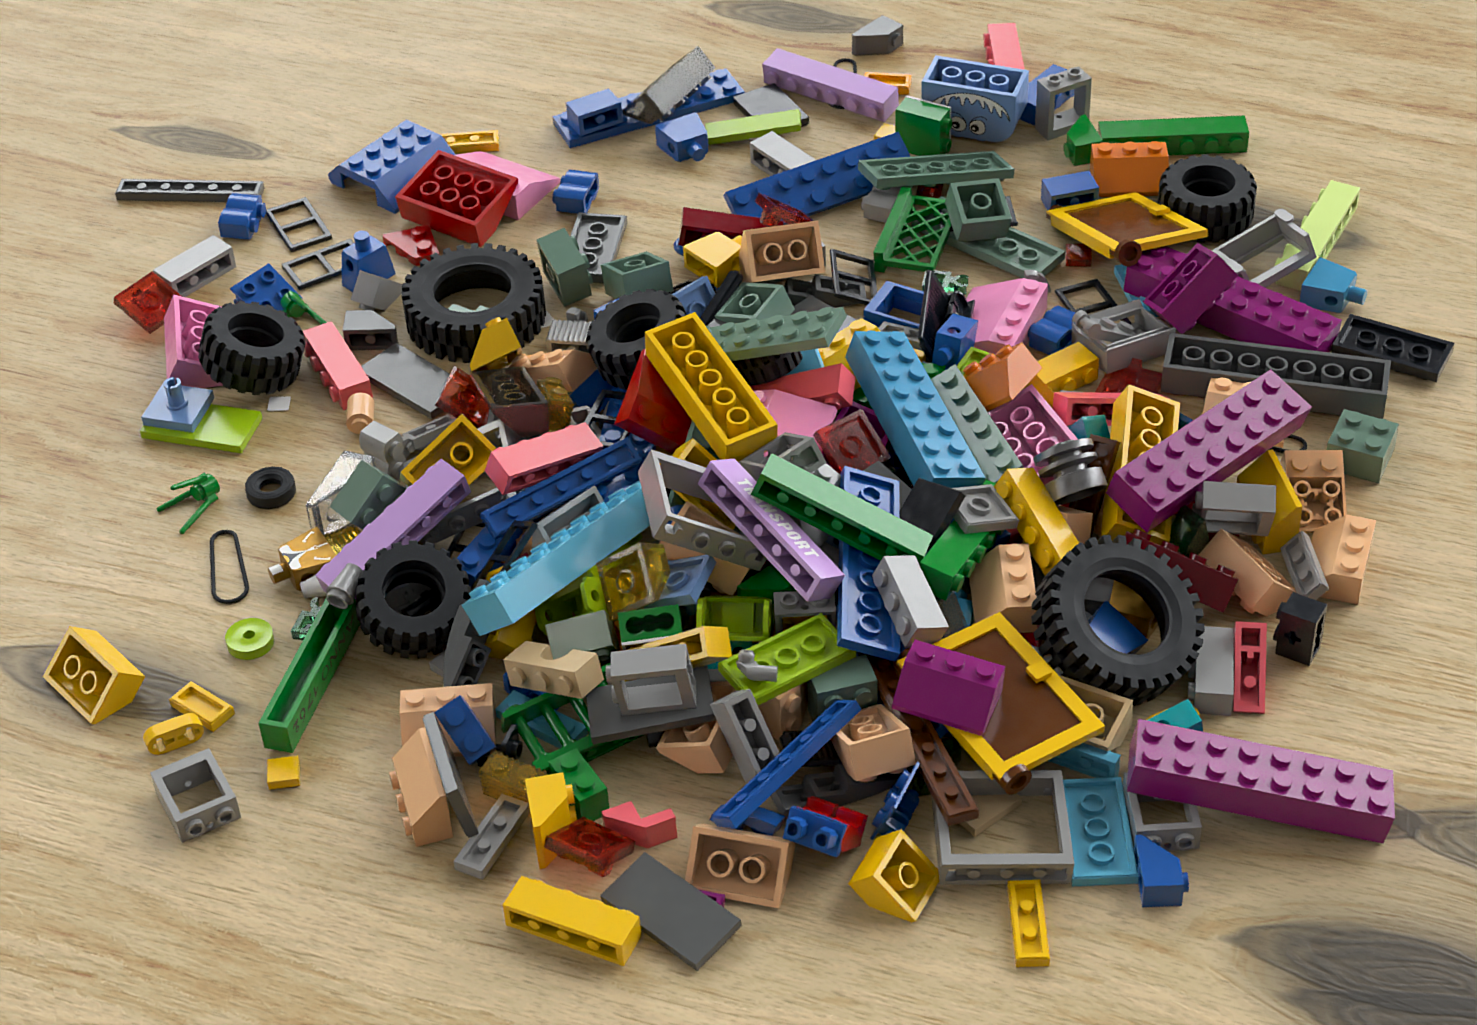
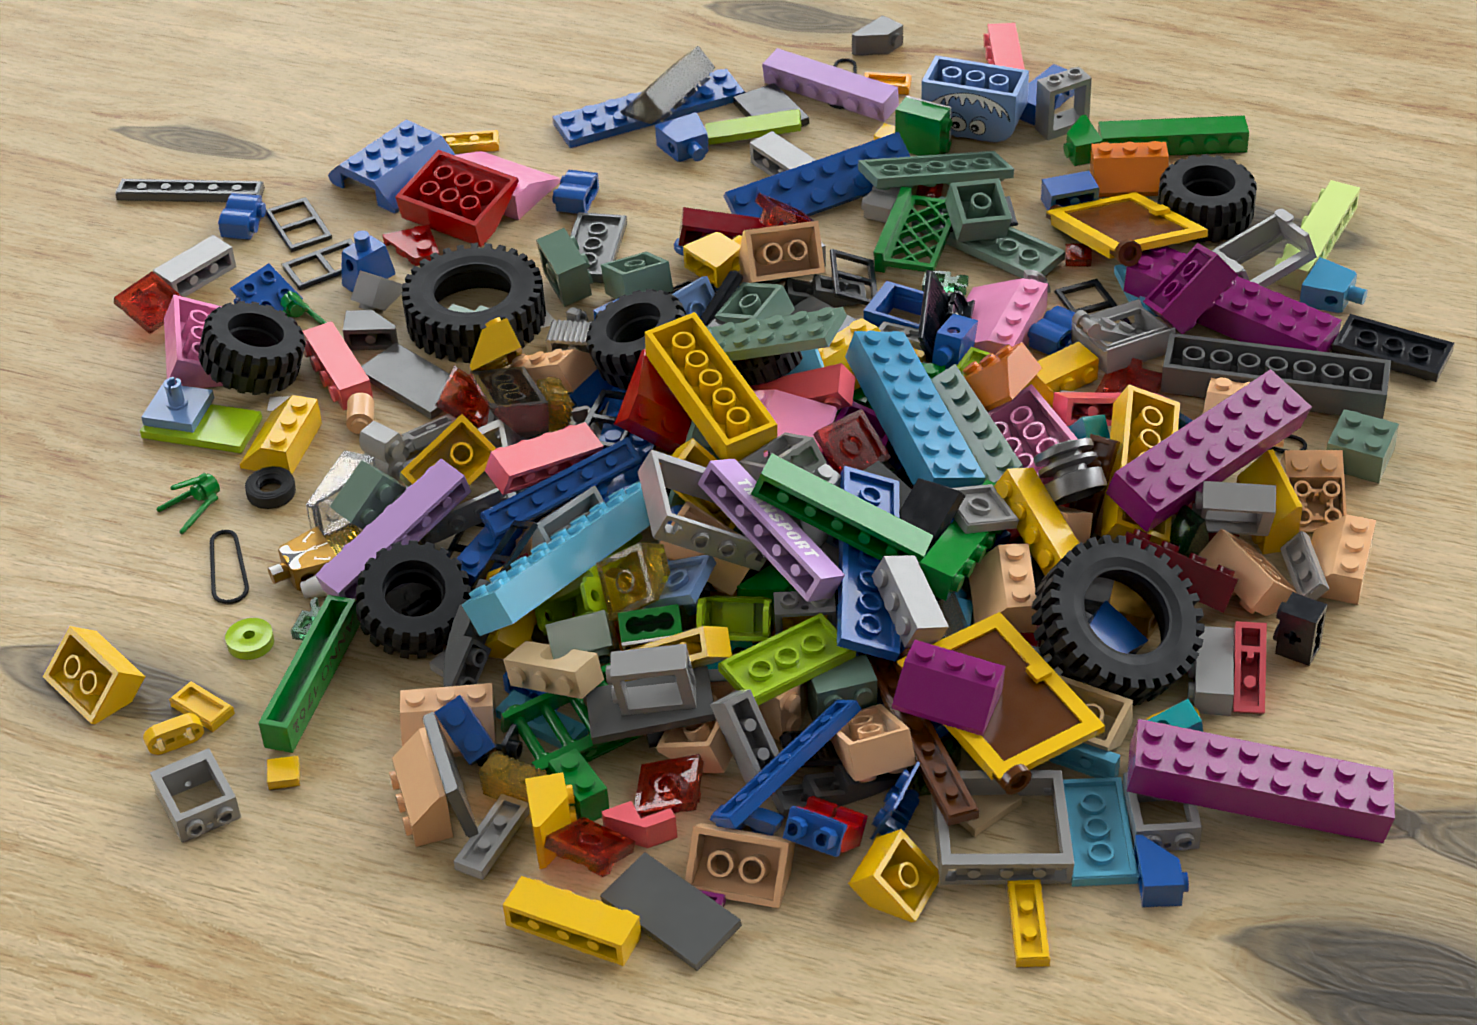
light grey cone [326,563,362,609] -> none
blue brick [566,88,623,136] -> none
light grey arm [736,650,778,682] -> none
none -> yellow slope [239,395,322,474]
none -> clear red hinge [634,754,704,818]

